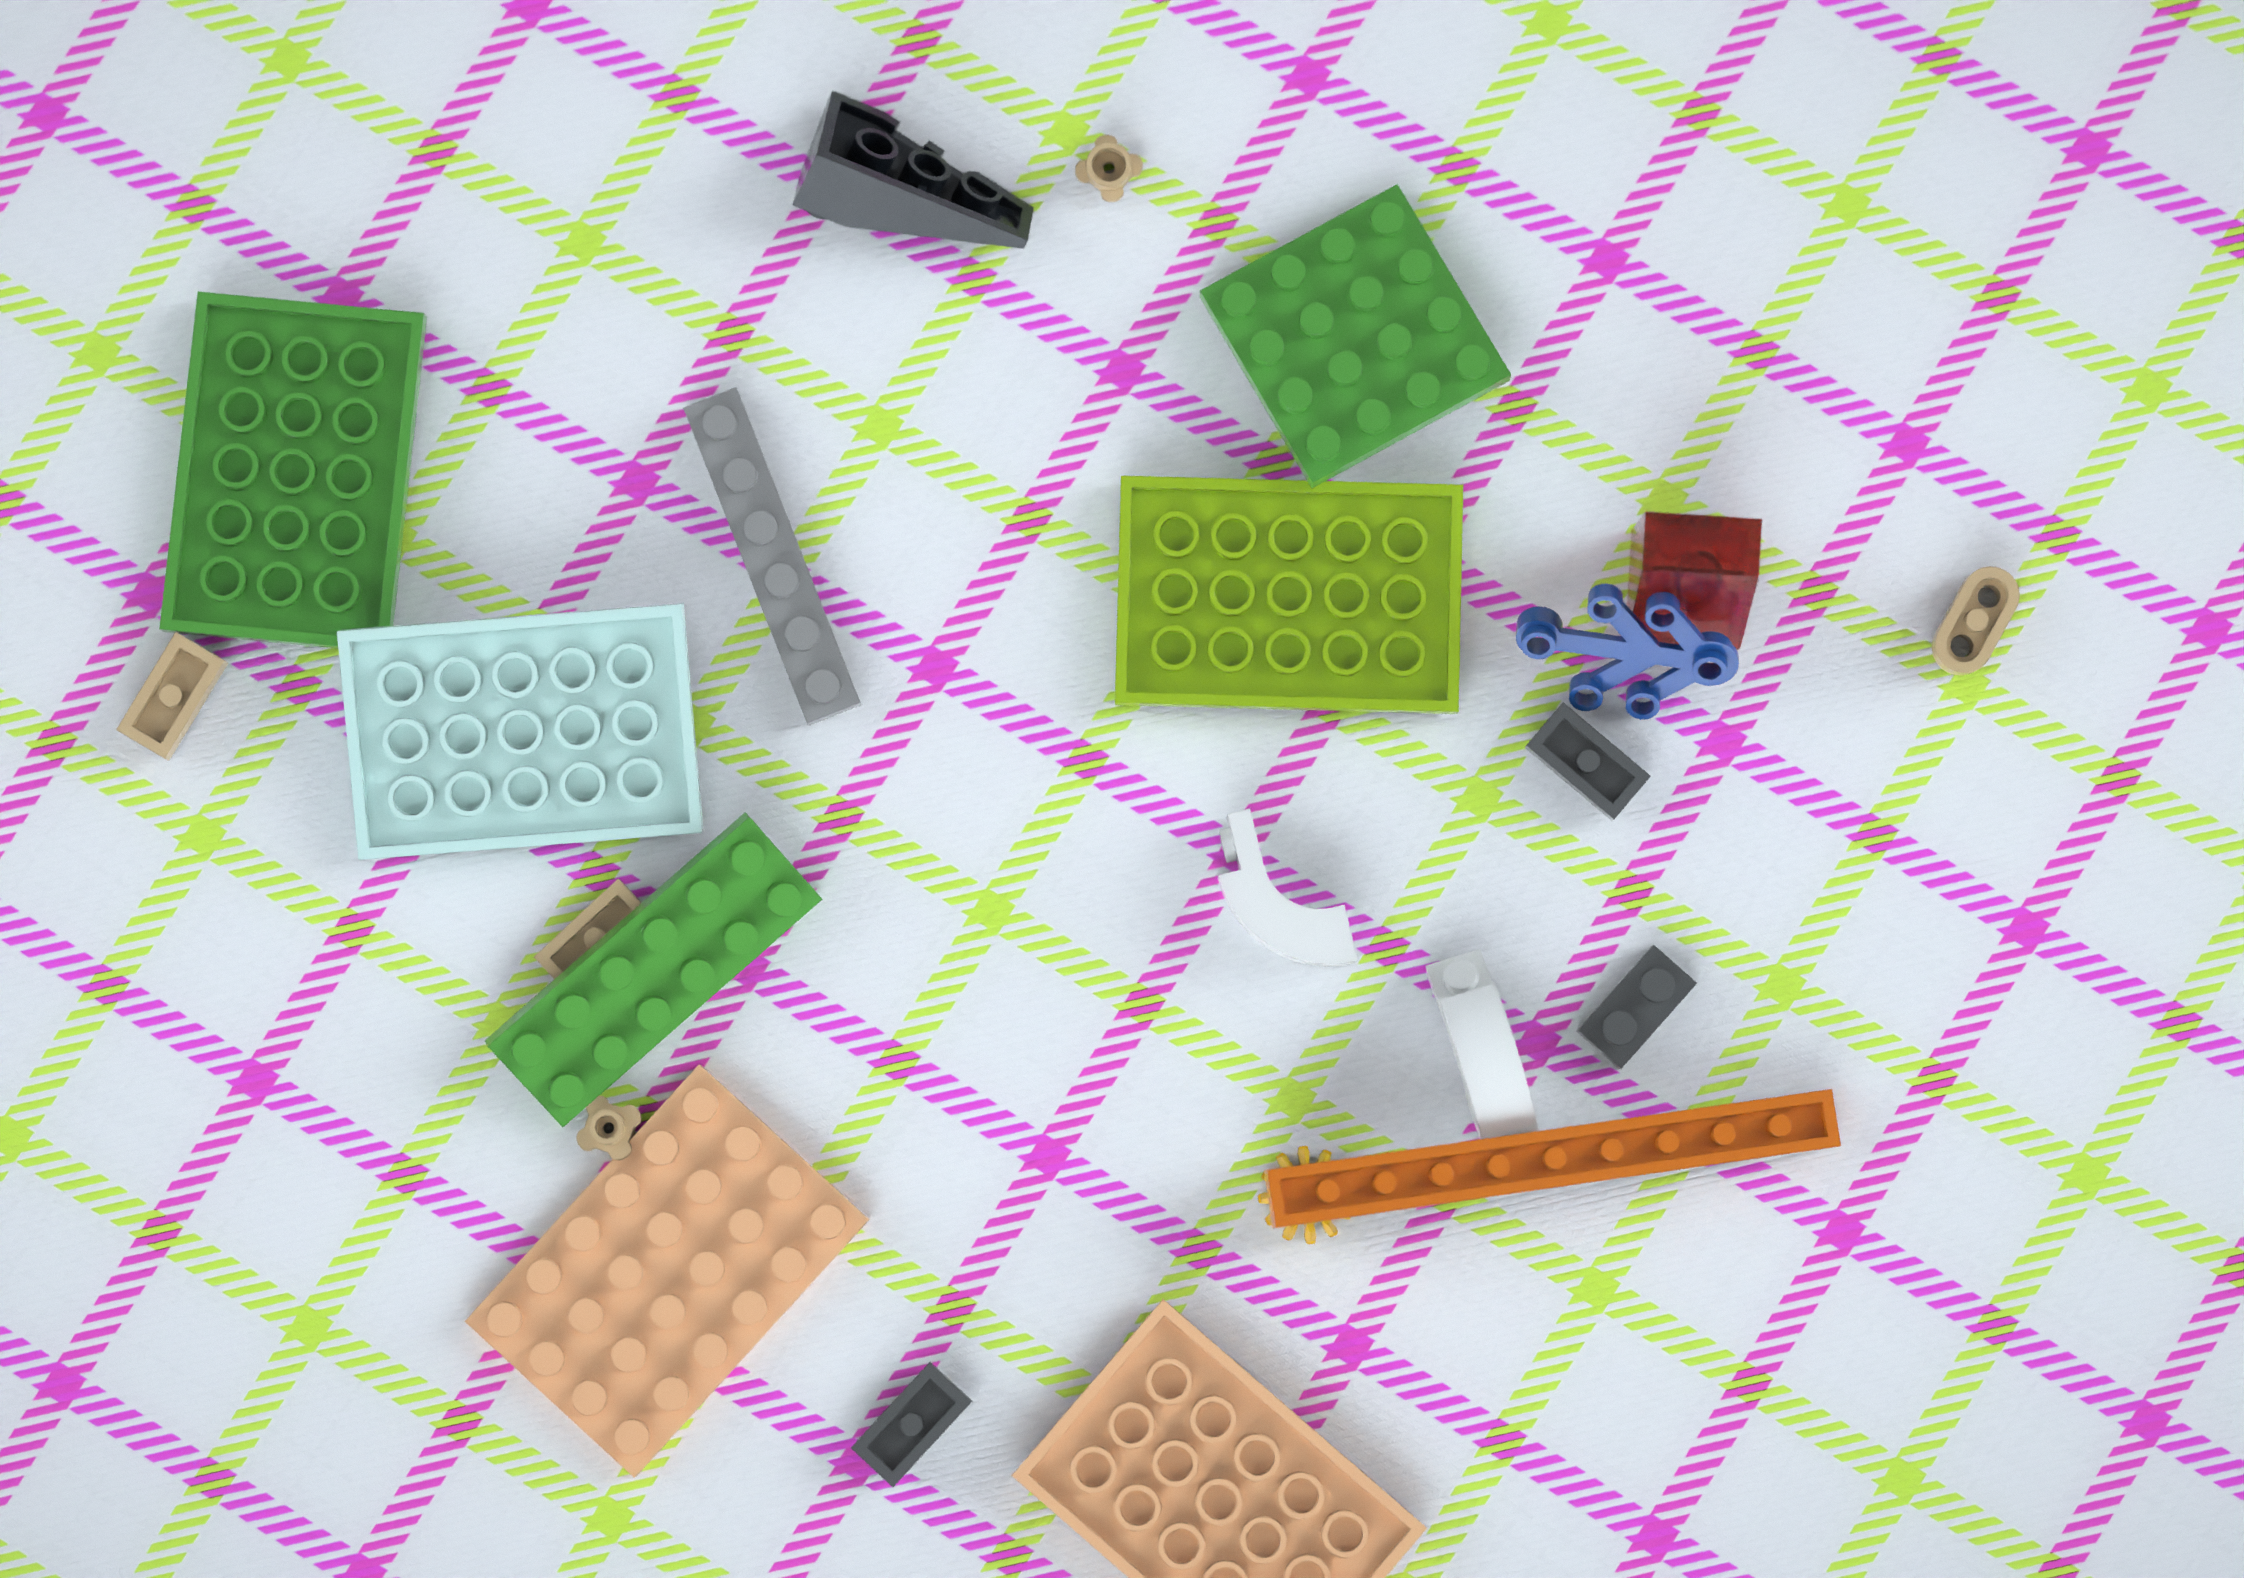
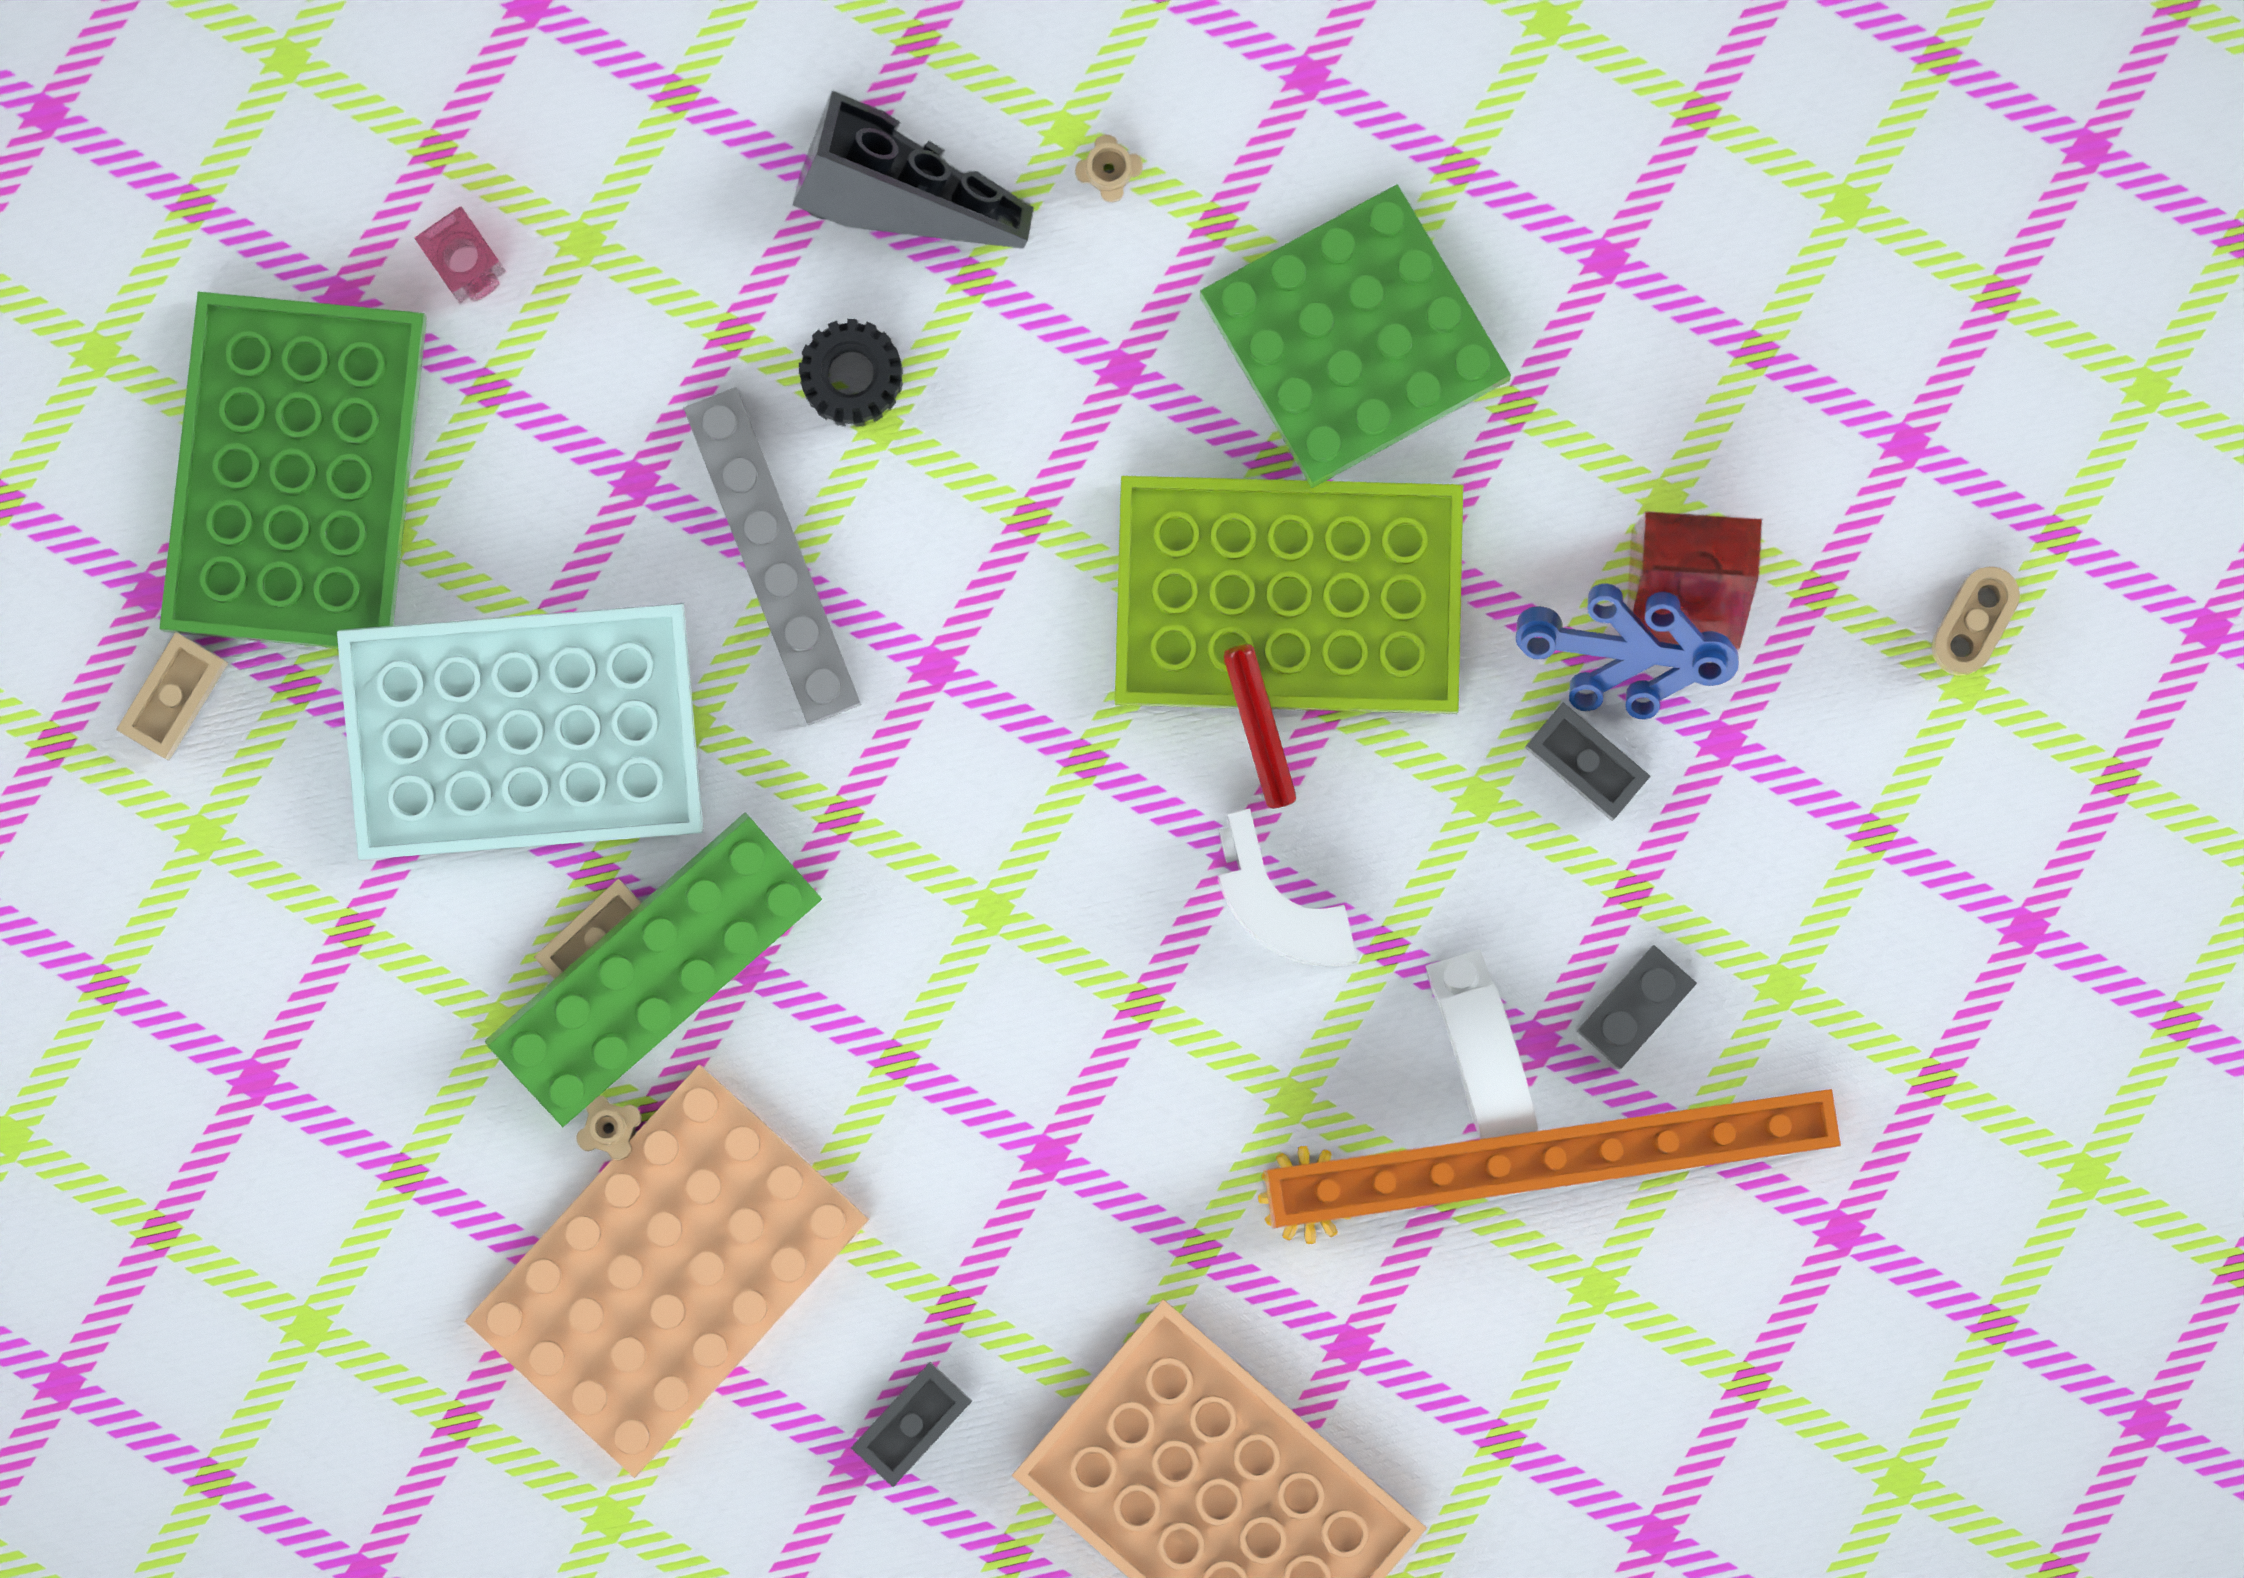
none -> clear pink brick [414,206,506,303]
none -> black tyre [799,319,903,427]
none -> red axle [1224,644,1296,809]

